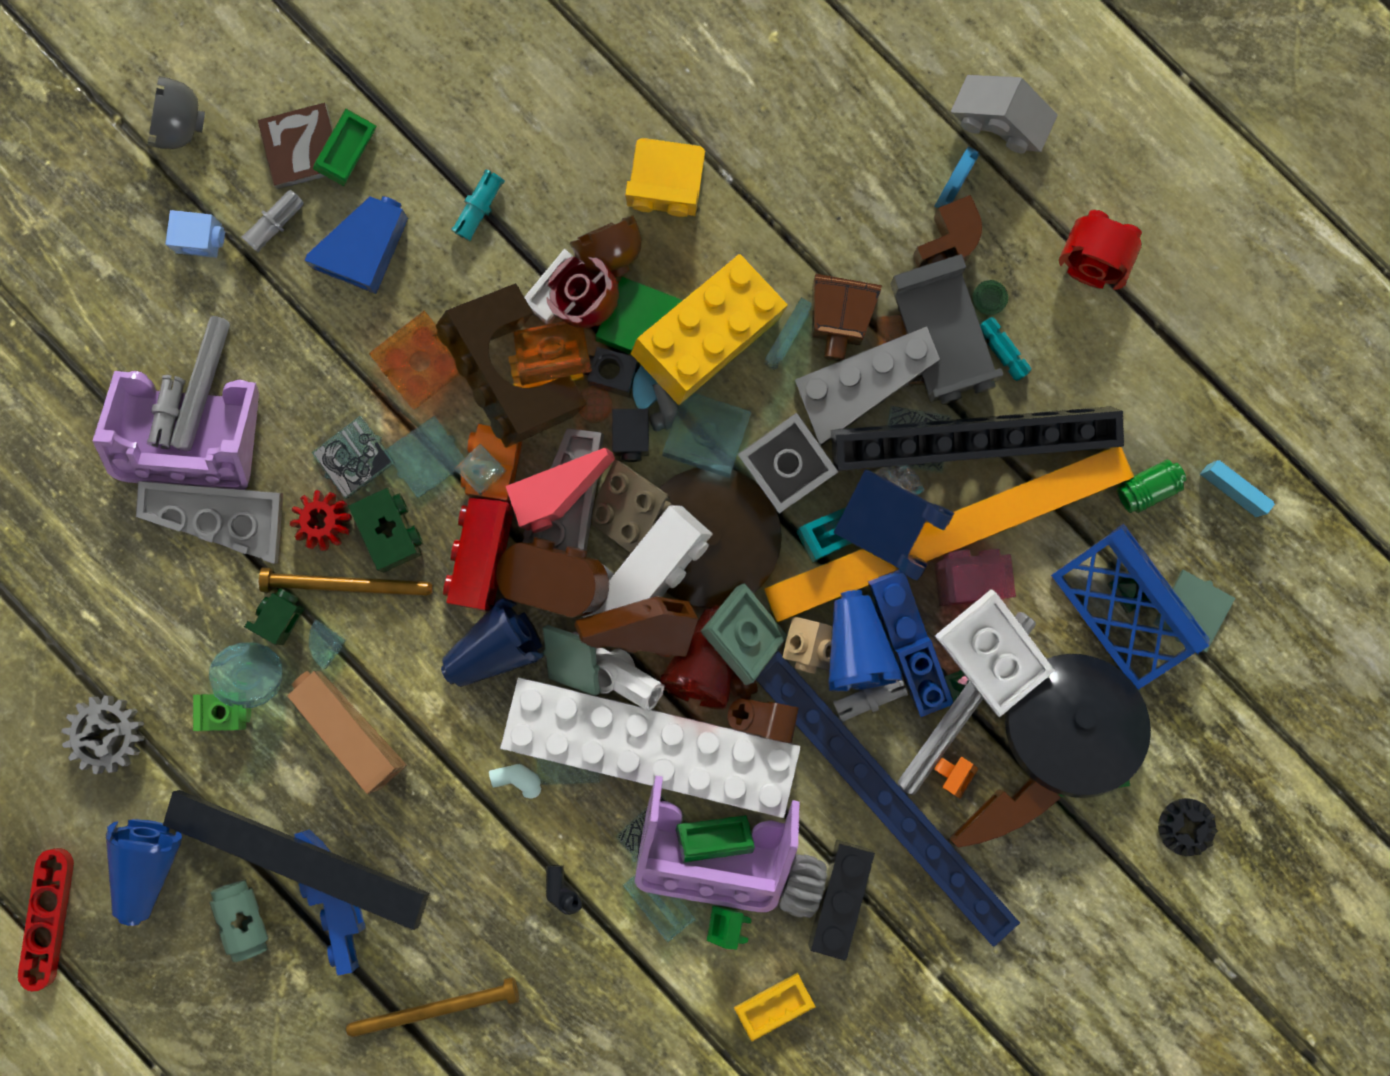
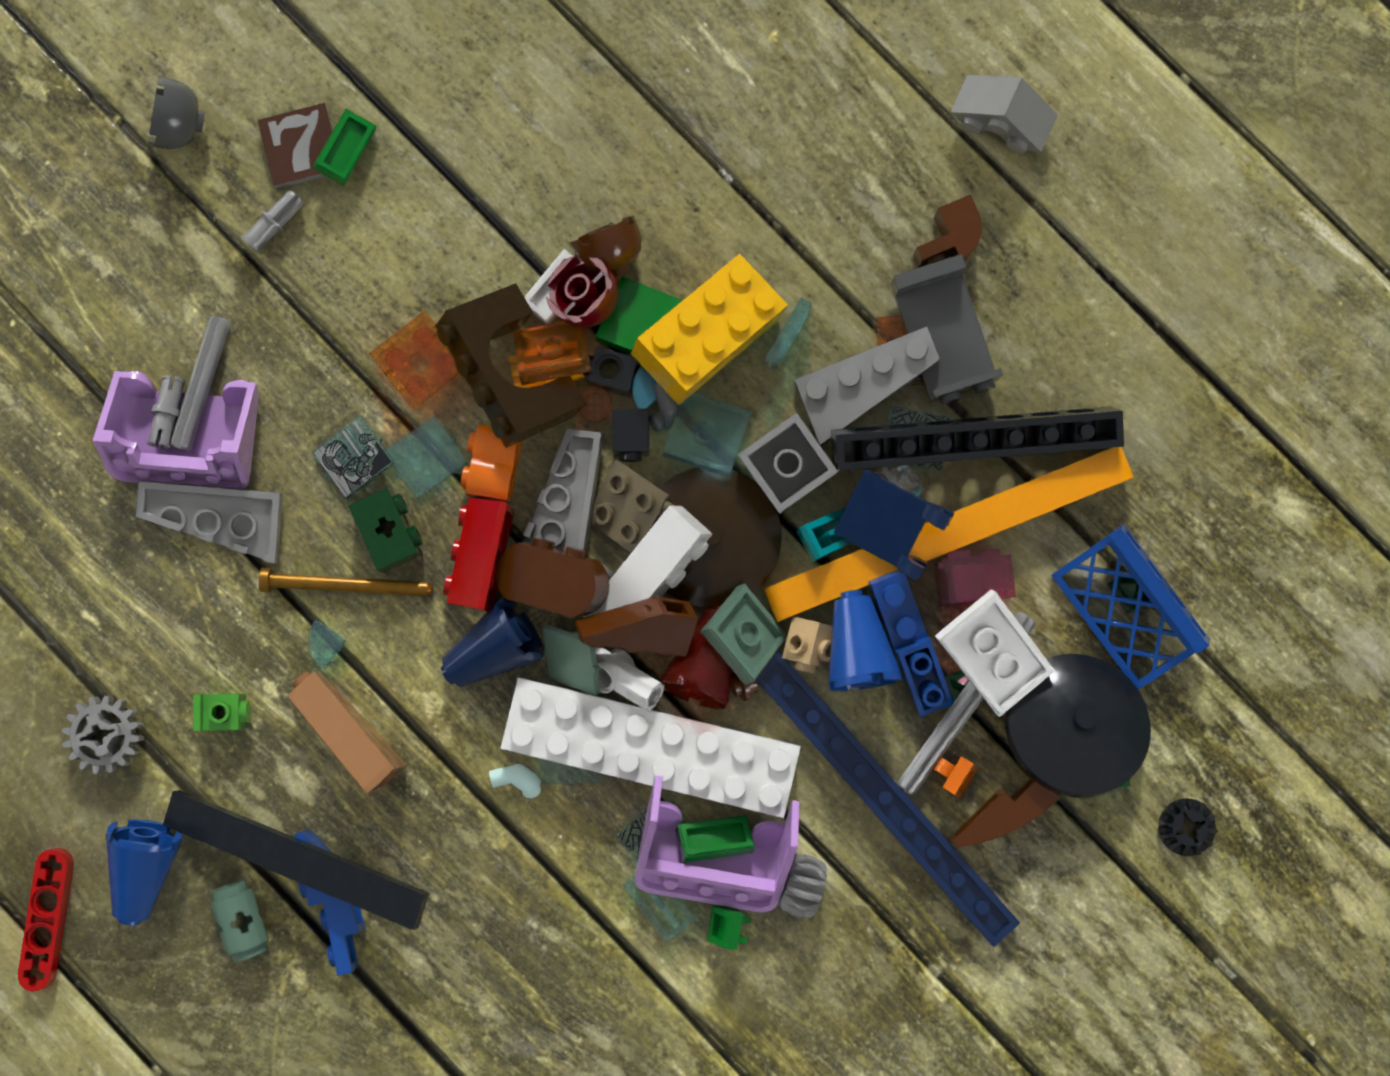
light blue brick [165,210,225,258] -> none
clear light blue tile [209,642,283,708] -> none
dark green brick [244,588,305,646] -> none
red gear [290,490,352,551] -> none
blue slope [304,196,408,294] -> none
pearl gold bar [346,977,519,1037] -> none
teal pin [451,169,505,242] -> none
clear light blue tile [454,444,507,495] -> none
coral slope [505,447,615,533] -> none
black arm [546,865,583,915] -> none
yellow bracket [625,138,705,217] -> none
reddish brown piece [728,698,799,744] -> none
yellow plate [734,972,816,1042] -> none
black brick [808,840,875,961] -> none
reddish brown torso [812,274,882,361] -> none
light grey pin [833,681,908,723] -> none
dark azure tile [934,146,979,209] -> none
clear green plate [972,280,1008,316] -> none
teal axle [980,317,1031,381] -> none
red brick [1059,210,1142,290] -> none
green head [1117,459,1187,513] -> none
sand green piece [1153,570,1235,653] -> none
medium azure tile [1200,460,1275,517] -> none

